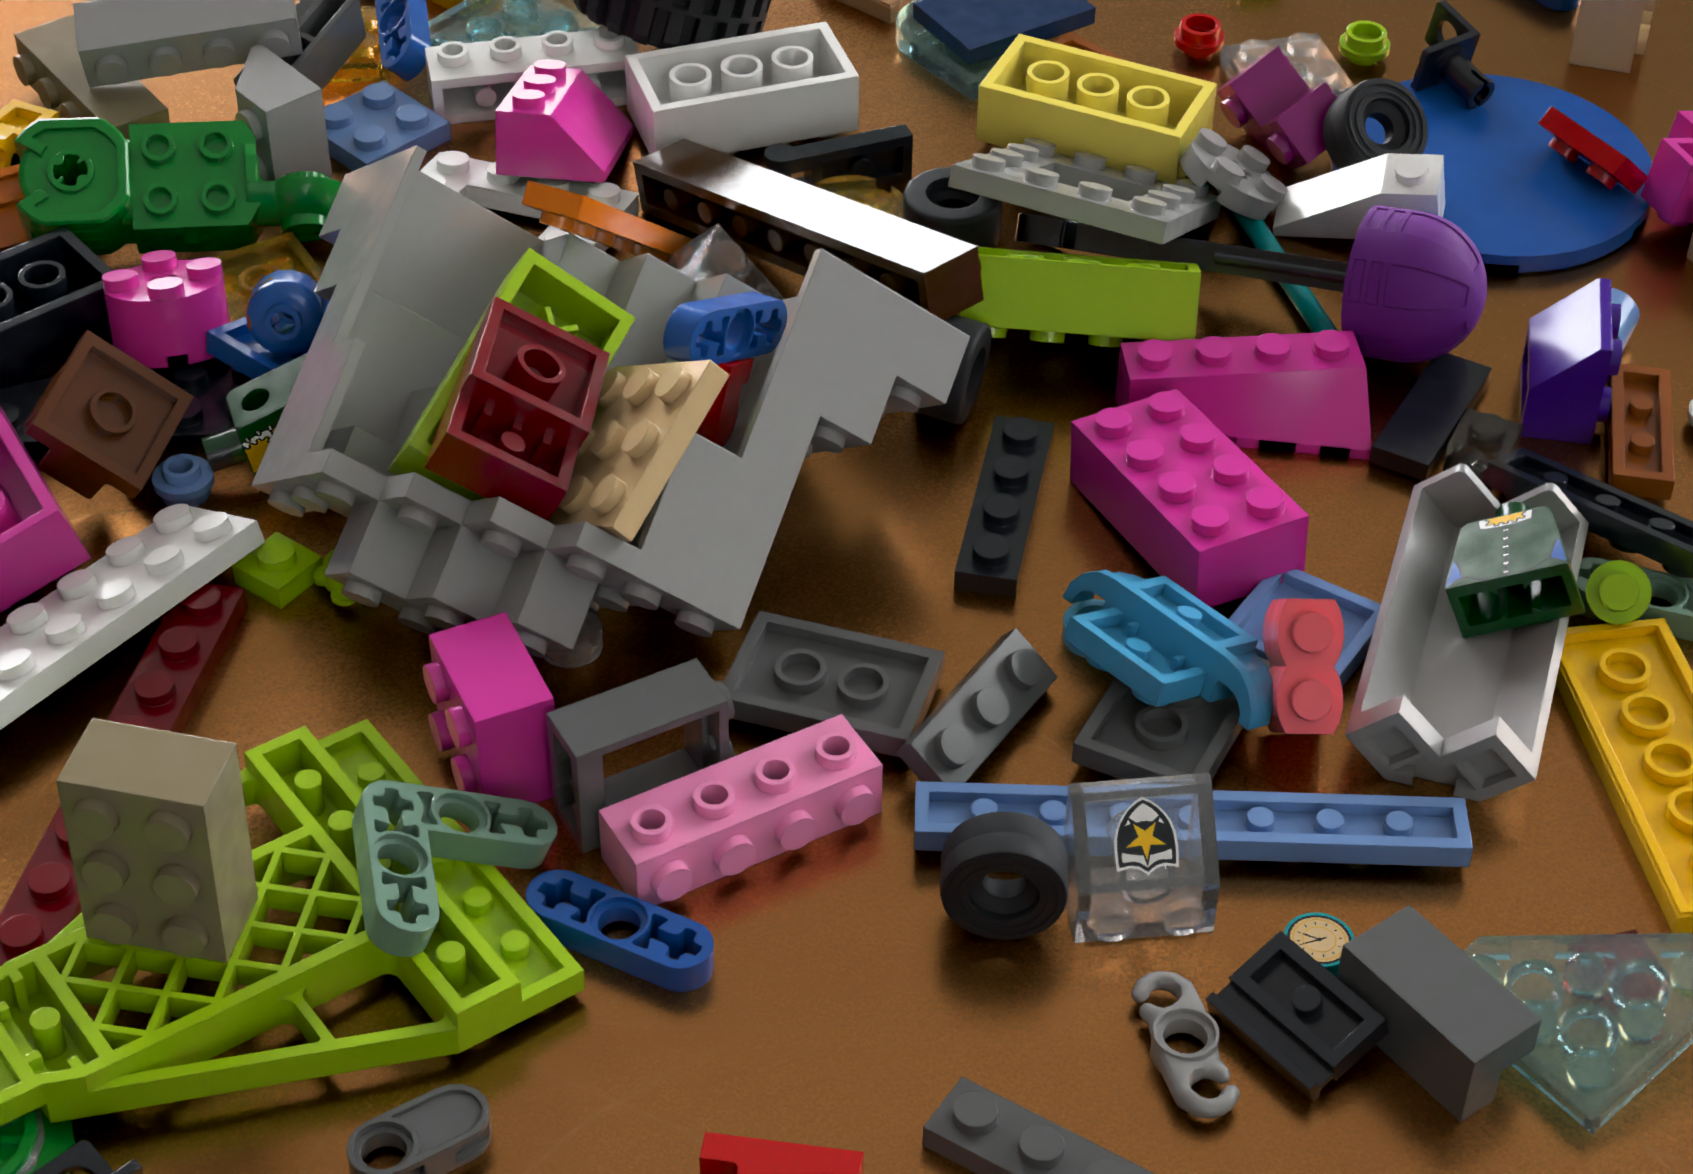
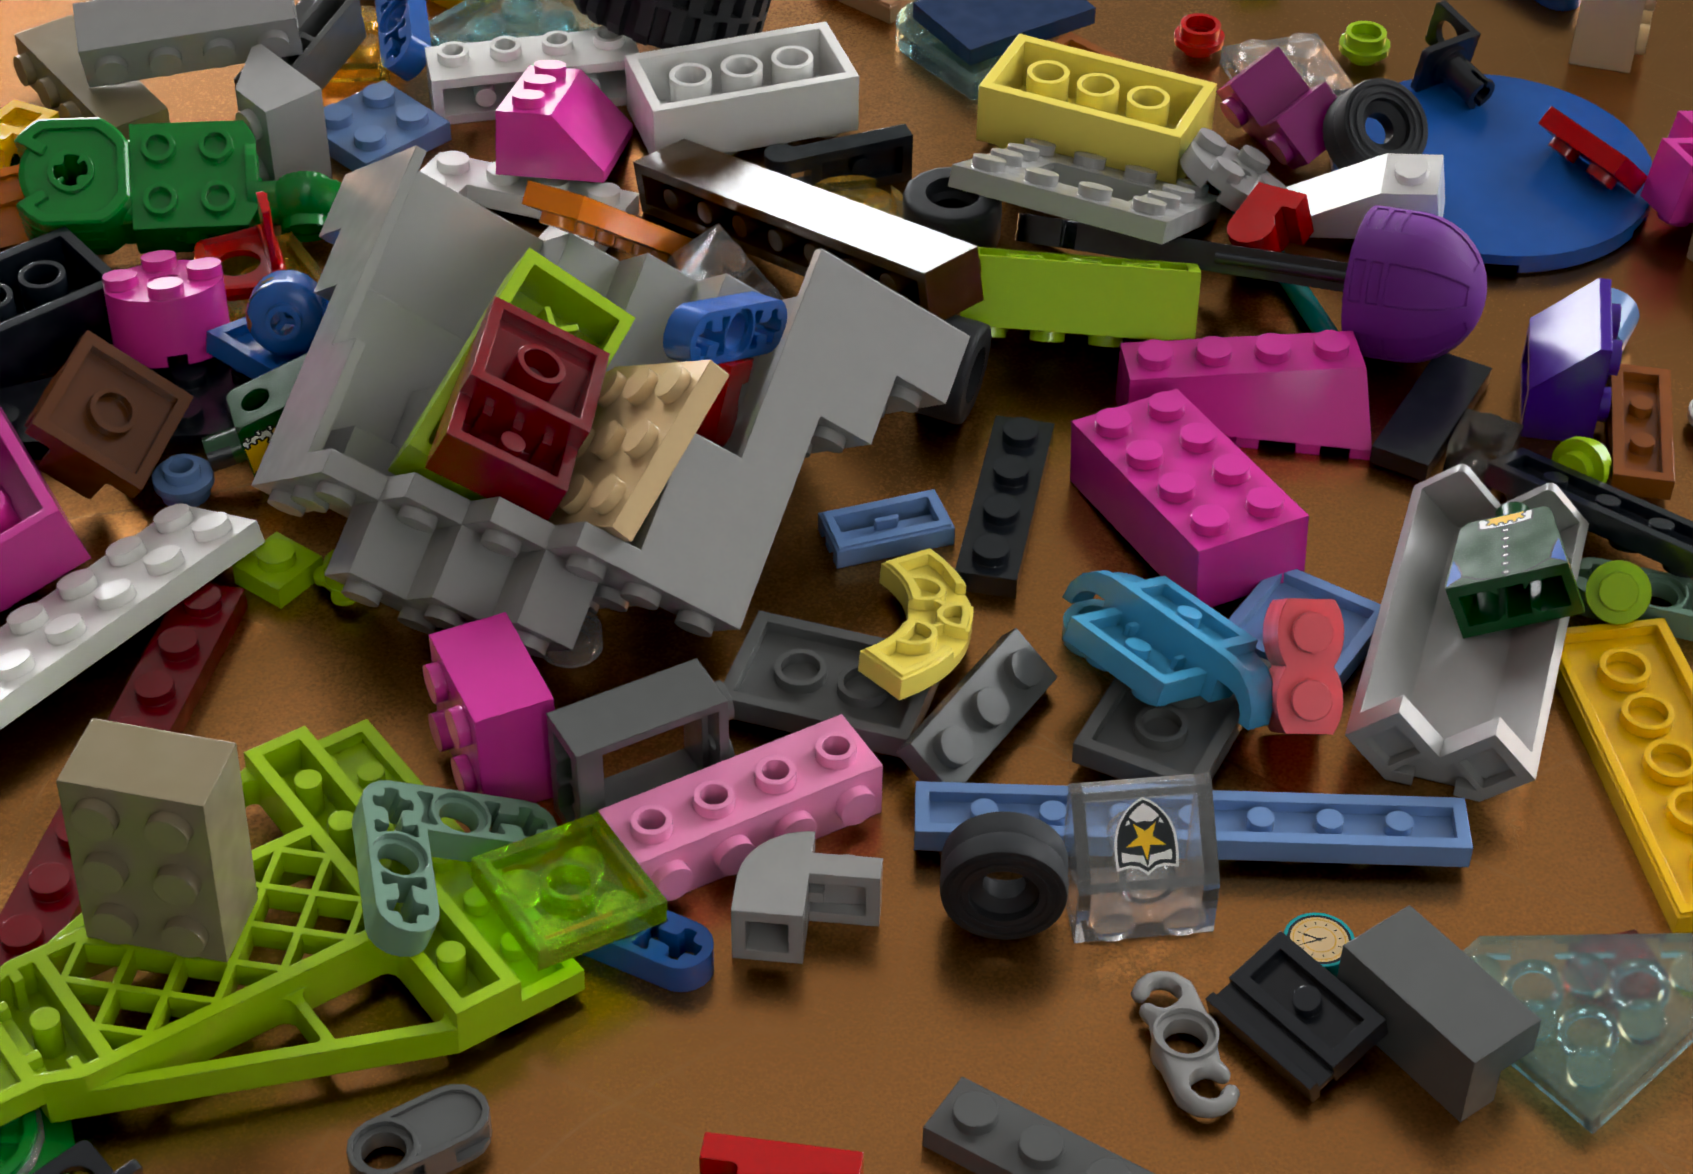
none -> red piece [194,191,286,301]
none -> clear neon green plate [471,812,668,971]
none -> light grey brick [731,831,883,964]
none -> medium blue tile [818,489,955,569]
none -> light yellow tile [858,548,974,701]
none -> red leg [1227,182,1314,252]
none -> lime plate [1551,436,1612,483]

